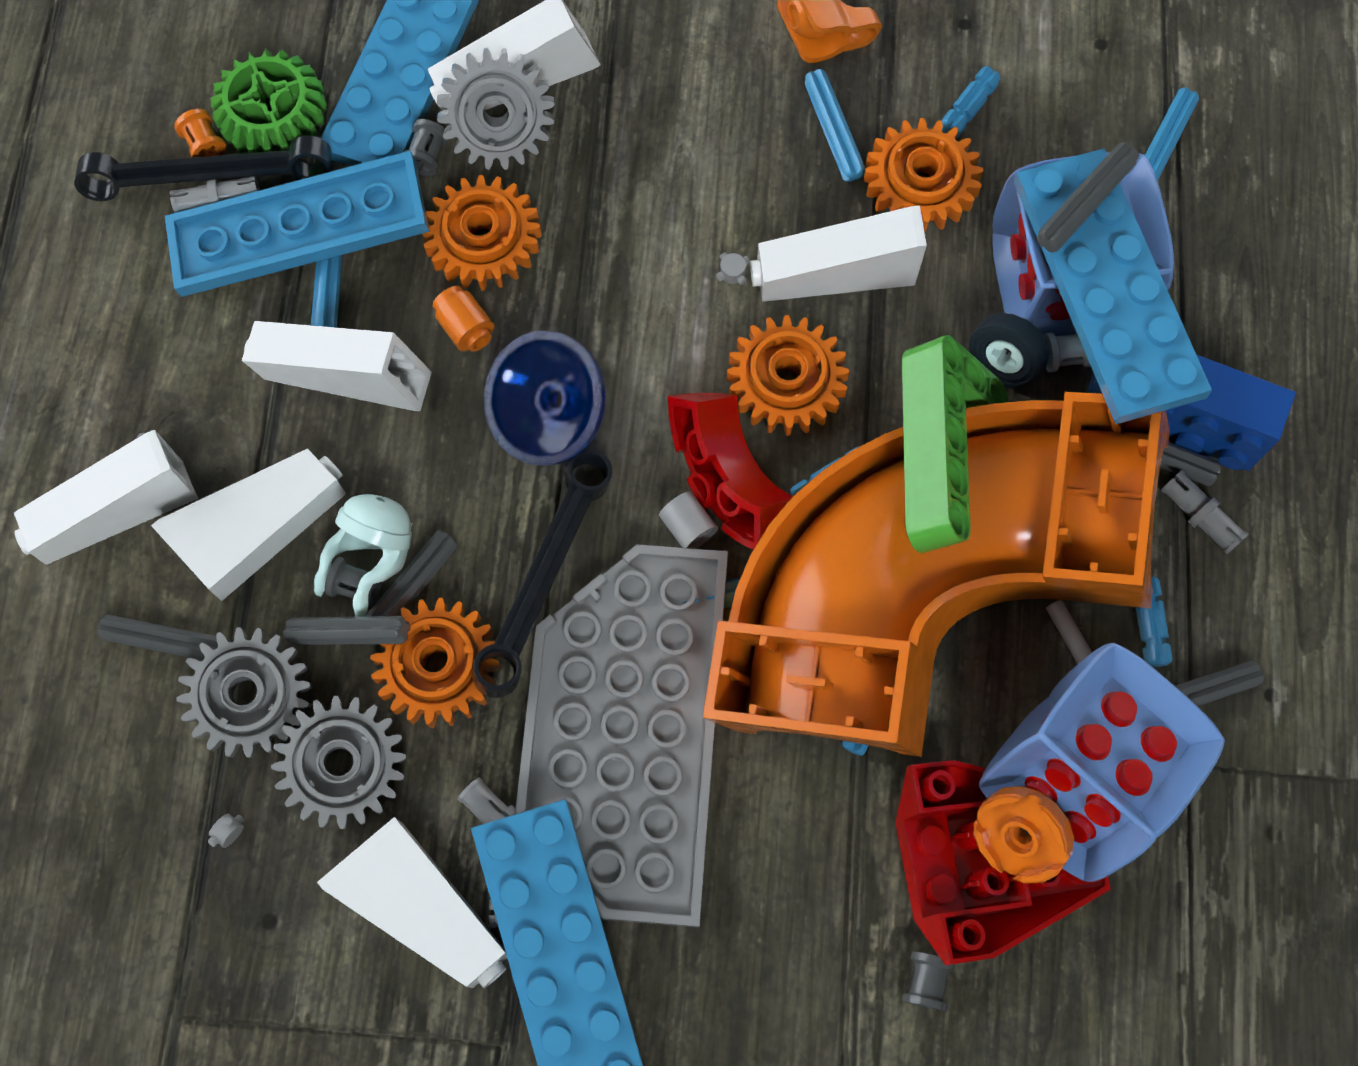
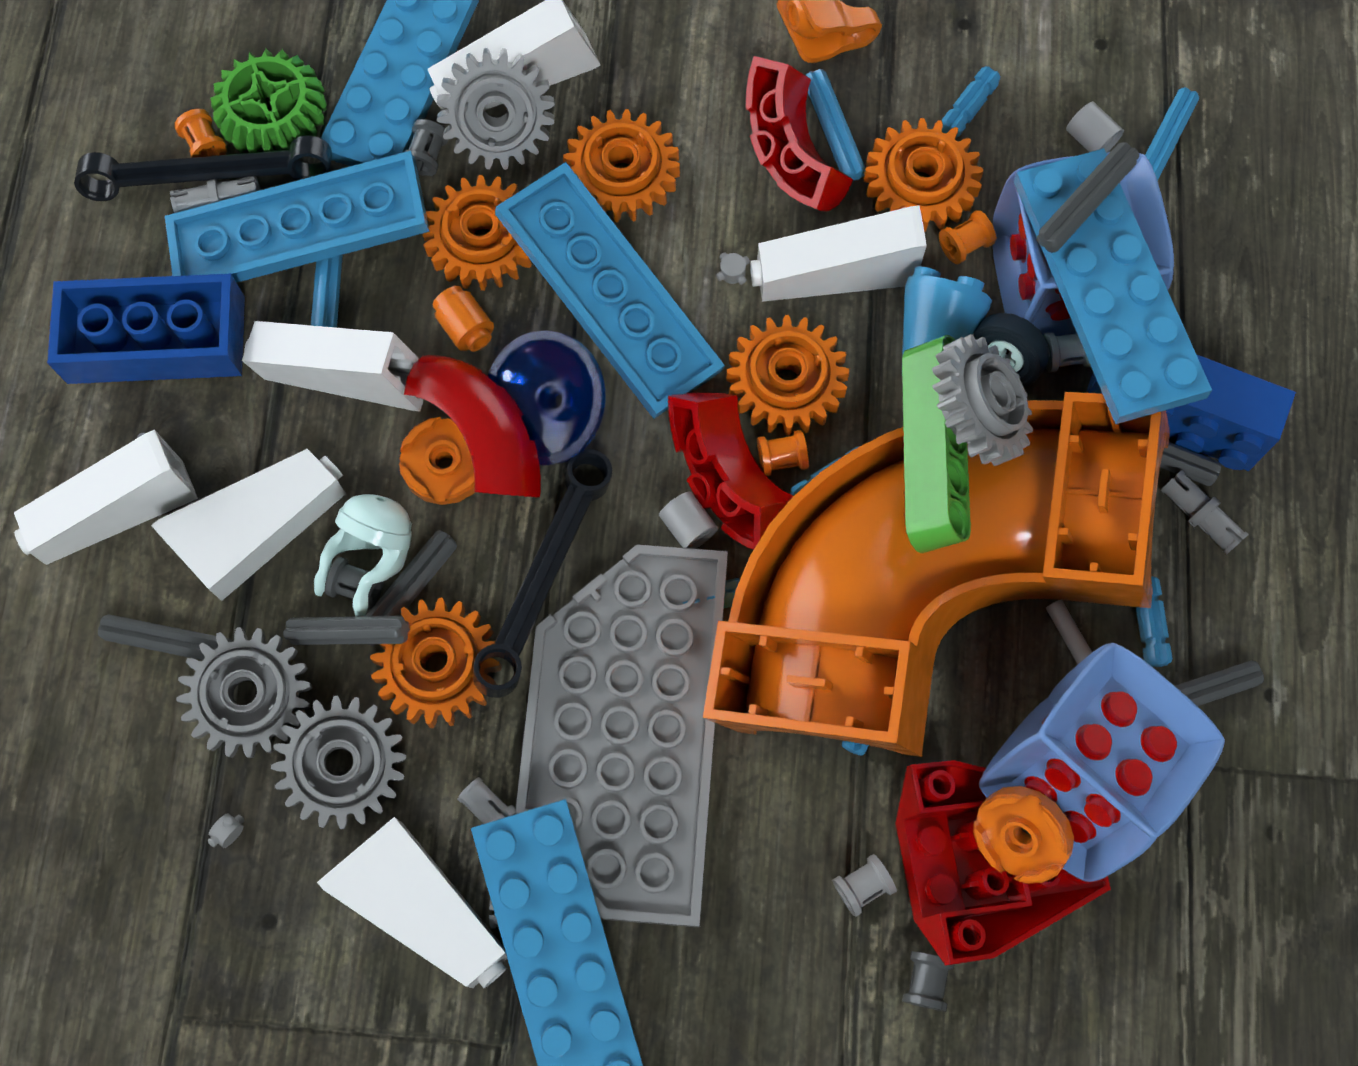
none -> blue brick [47,273,245,384]
none -> orange plate [399,417,475,505]
none -> red brick [404,354,541,497]
none -> dark azure plate [495,162,725,419]
none -> orange gear [563,109,680,223]
none -> red brick [746,56,853,211]
none -> orange bush [757,430,809,476]
none -> light grey bush [832,854,897,917]
none -> dark azure cone [902,266,992,356]
none -> light grey gear [932,334,1033,466]
none -> orange bush [938,210,997,265]
none -> light grey beam [1066,101,1124,152]

